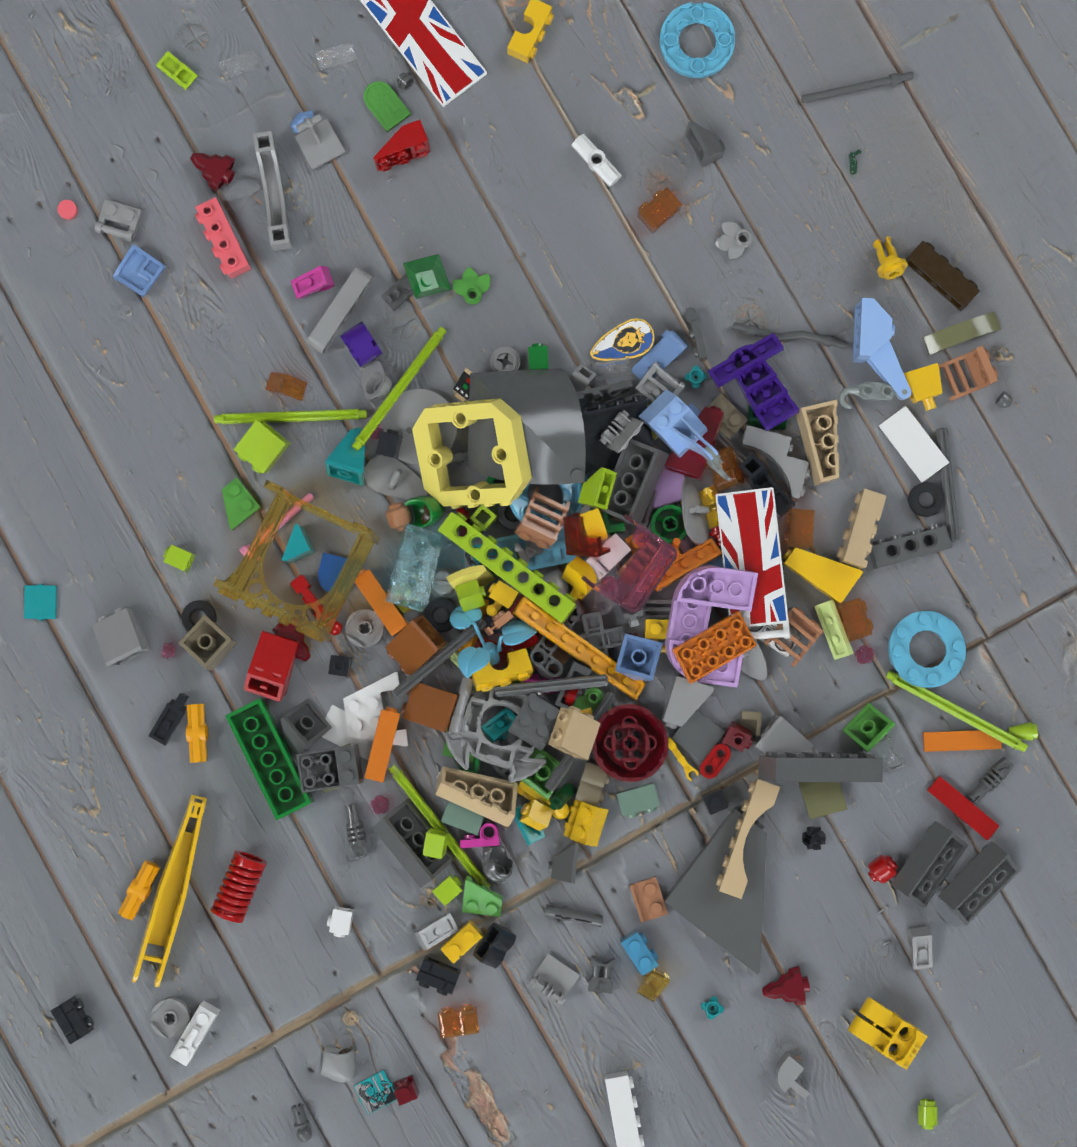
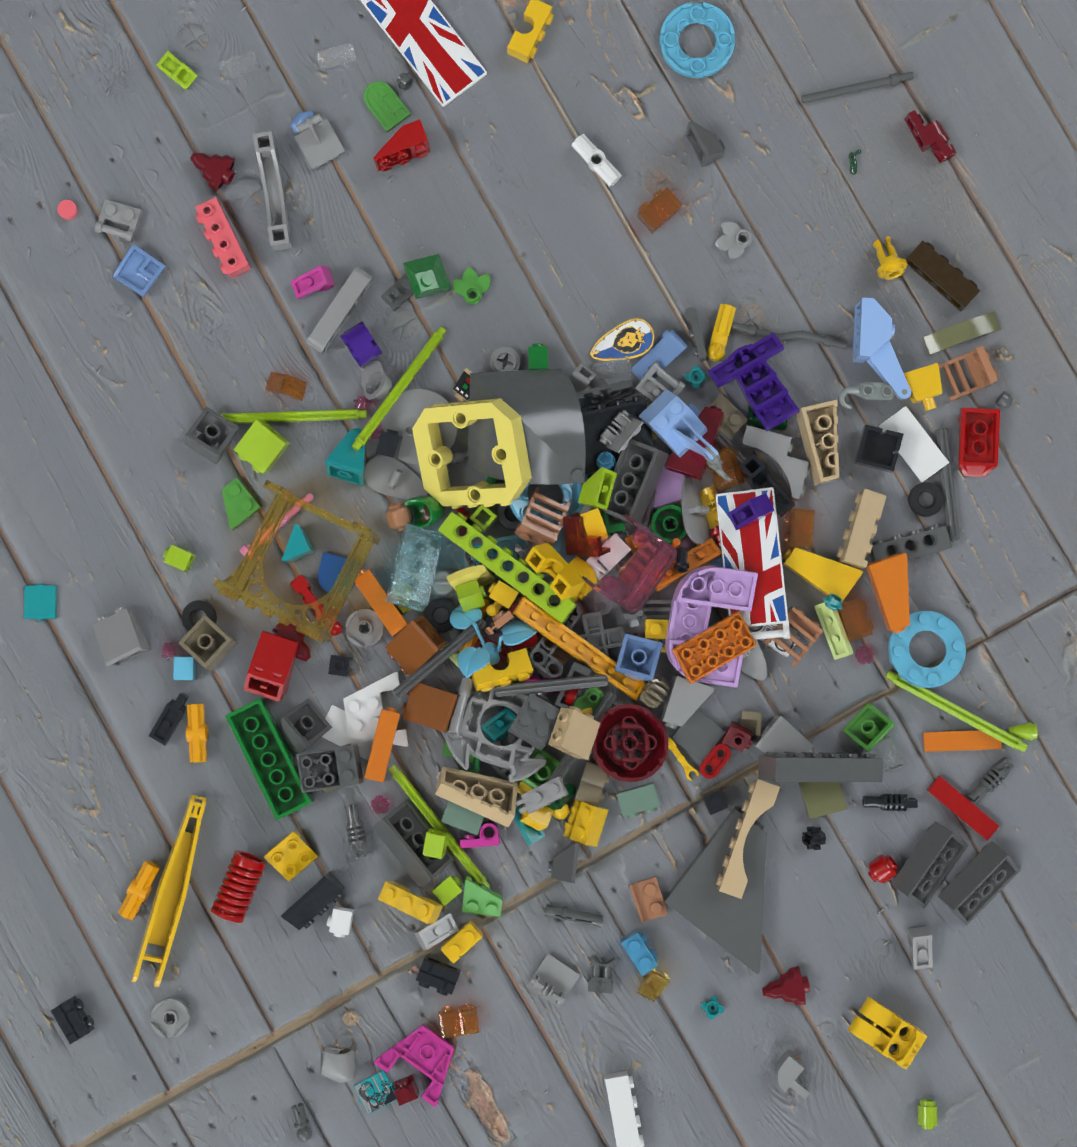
white piece [170,1000,220,1066] -> none
black brick [473,922,516,968] -> none
dark grey hair [482,845,513,883] -> none
none -> medium azure panel [173,657,197,680]
none -> dark grey slope [184,407,239,465]
none -> yellow hinge [263,831,318,882]
none -> black slope [281,871,345,930]
none -> clear pink plate [353,396,372,409]
none -> dark pink wing [374,1024,455,1107]
none -> yellow arch [378,881,443,924]
none -> light grey hinge [516,777,569,814]
none -> yellow arch [525,542,585,600]
none -> dark azure plate [596,452,616,470]
none -> dark tan gear [640,675,670,708]
none -> black pin [674,547,690,573]
none -> yellow piece [707,304,736,361]
none -> dark purple slope [728,493,775,530]
none -> teal plate [822,593,843,611]
none -> black piece [854,425,904,473]
none -> black hinge [862,793,918,811]
none -> orange slope [866,552,910,633]
none -> dark red plate [904,110,957,163]
none -> red slope [958,408,1001,477]

